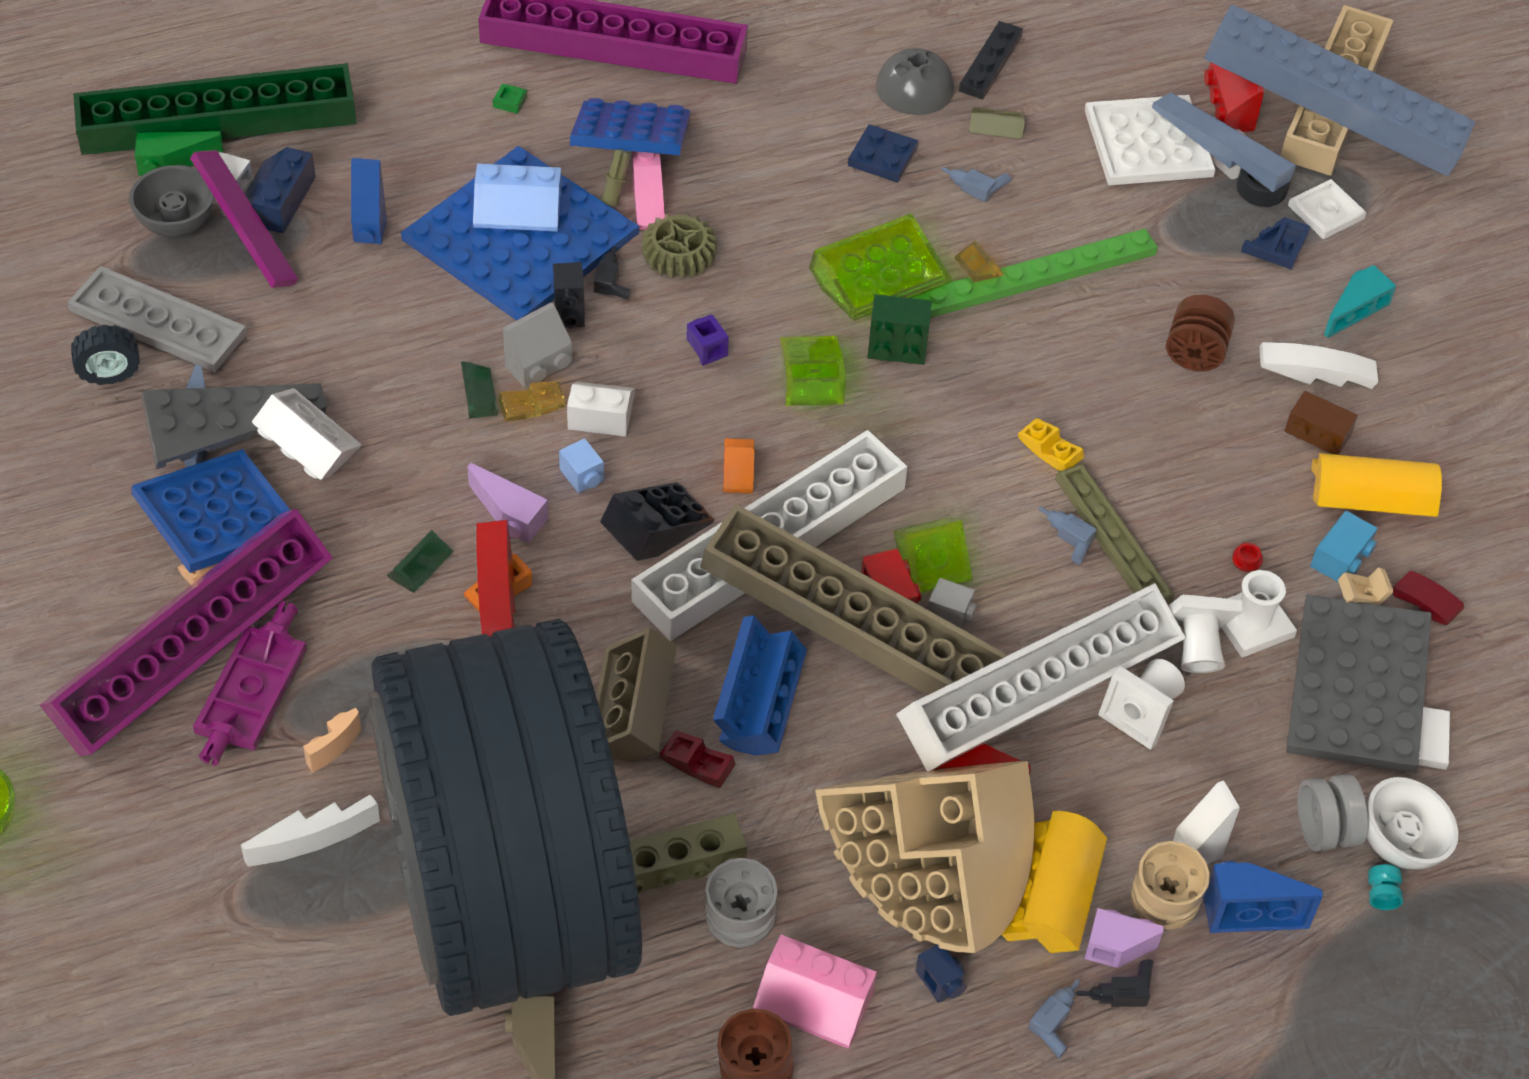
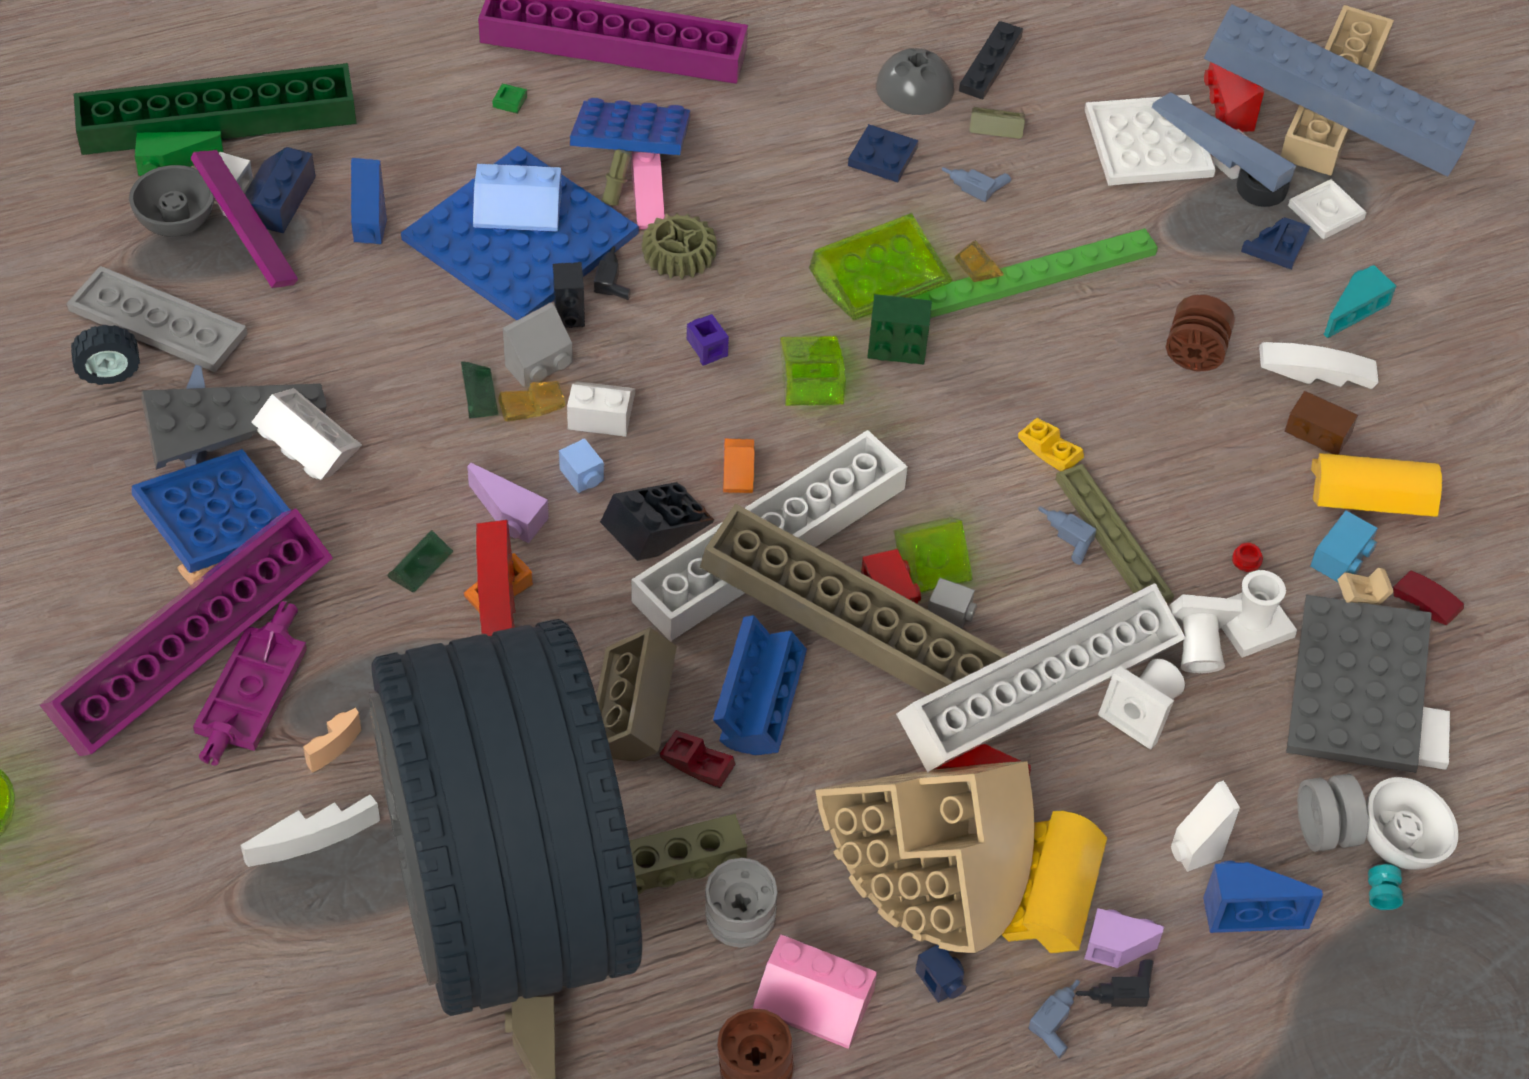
tan wheel [1131,841,1210,930] -> none

